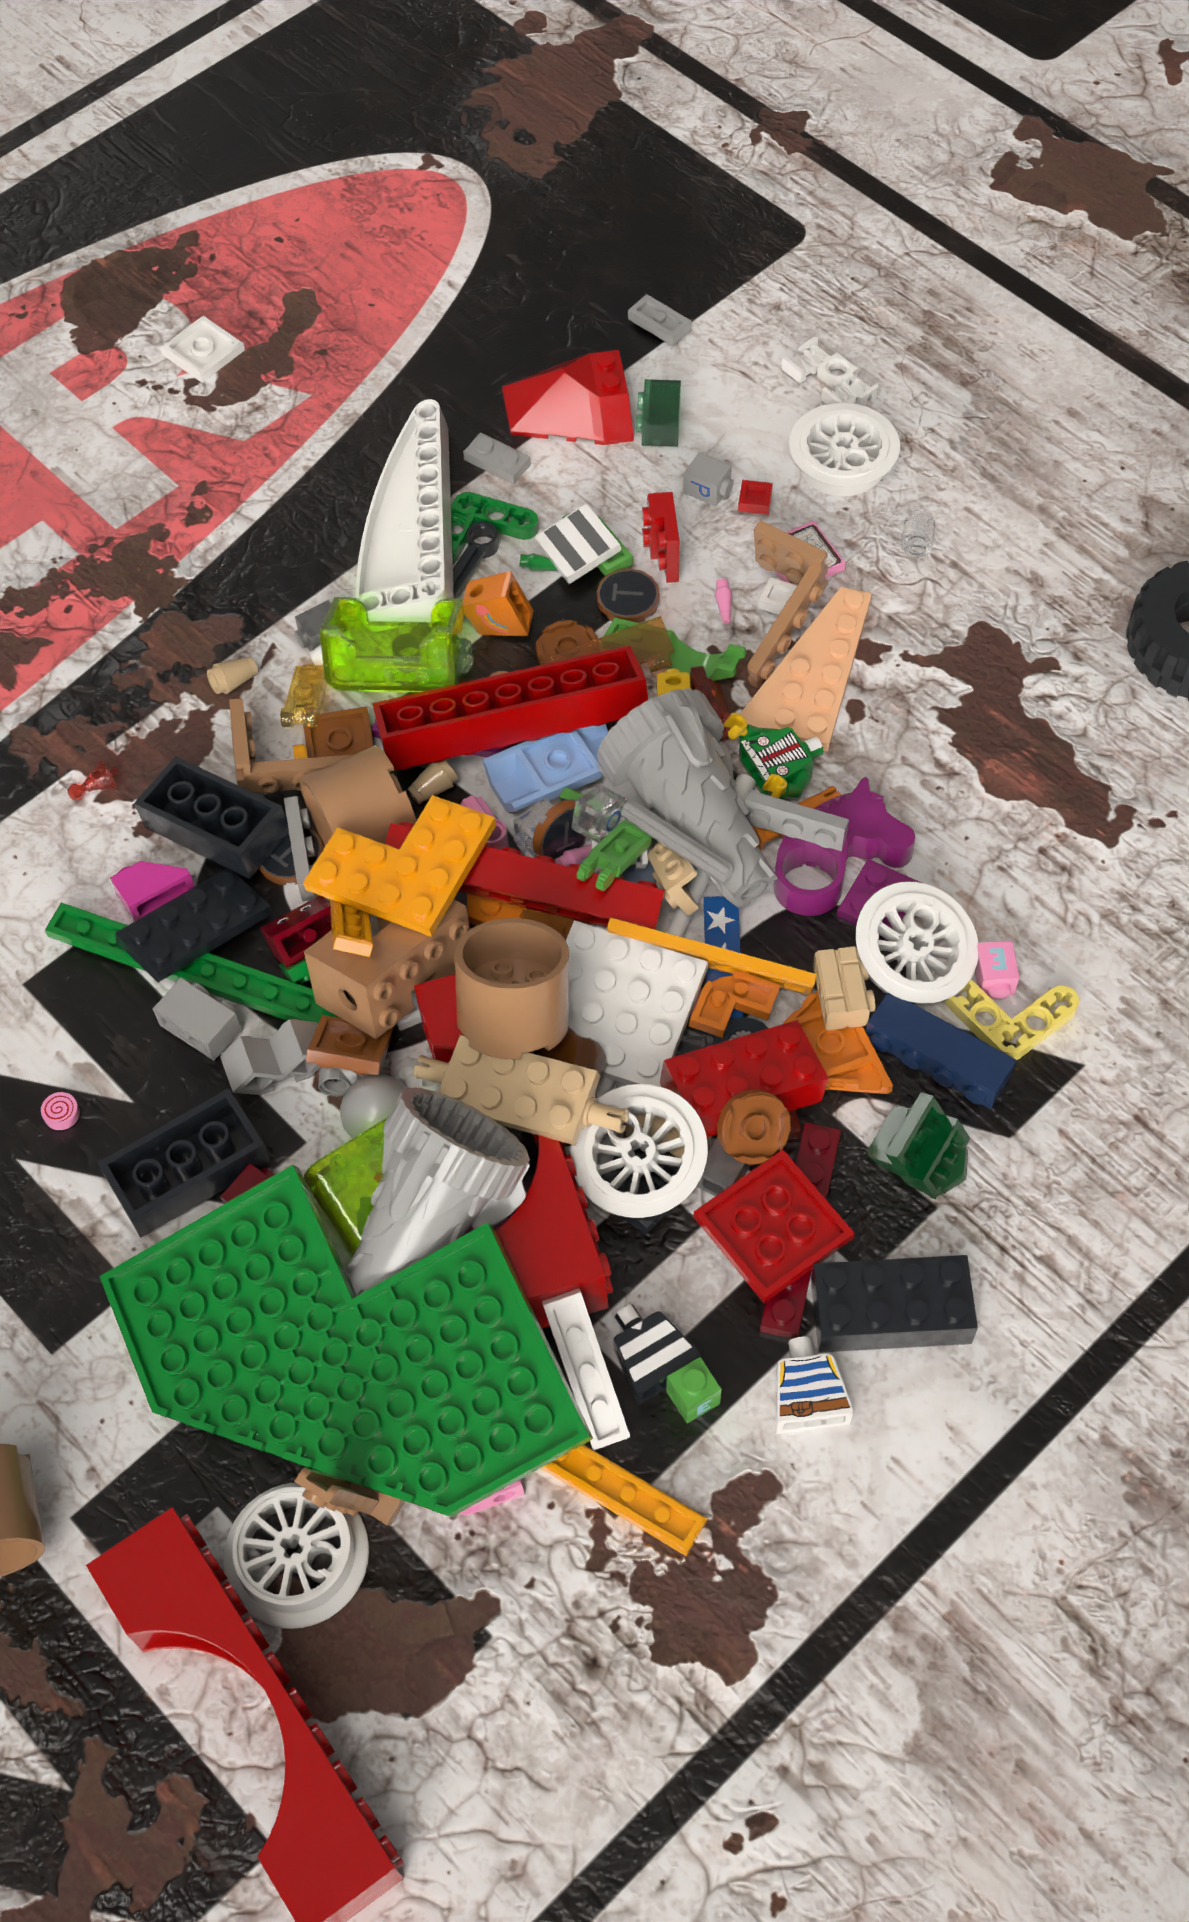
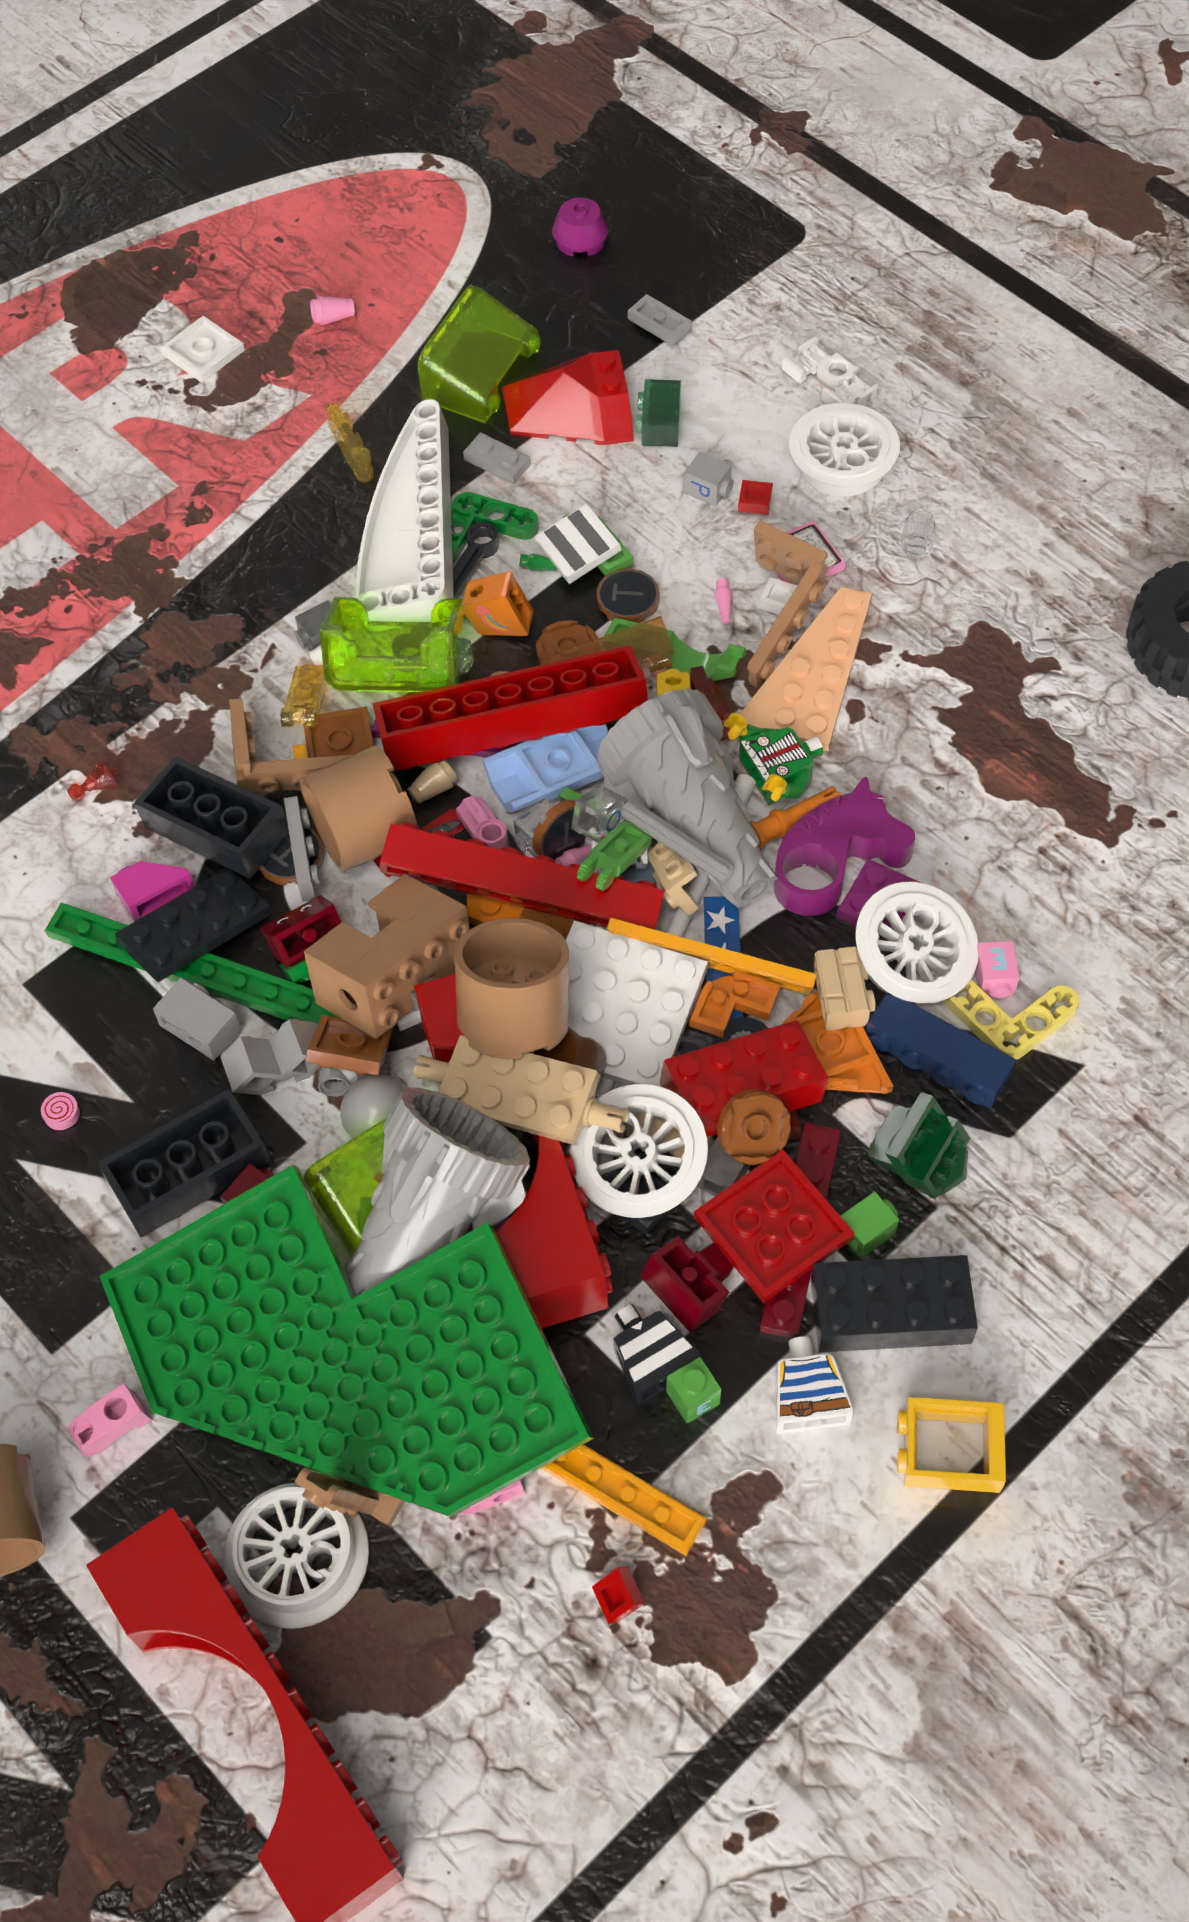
tan cone [207,656,258,694] -> none
light orange plate [303,795,496,937] -> none
light orange tile [330,899,373,957] -> none
white plate [542,1288,630,1450] -> none
red plate [642,492,680,583] -> none
light grey plate [745,790,849,851] -> none
none -> bright pink leg [68,1383,152,1457]
none -> bright pink cone [310,296,355,326]
none -> clear yellow plate [325,402,374,482]
none -> clear neon green windscreen [418,285,541,423]
none -> magenta cone [552,198,609,256]
none -> red plate [592,1566,645,1624]
none -> dark red brick [640,1236,734,1333]
none -> bright green brick [841,1192,899,1259]
none -> yellow window [897,1397,1006,1493]

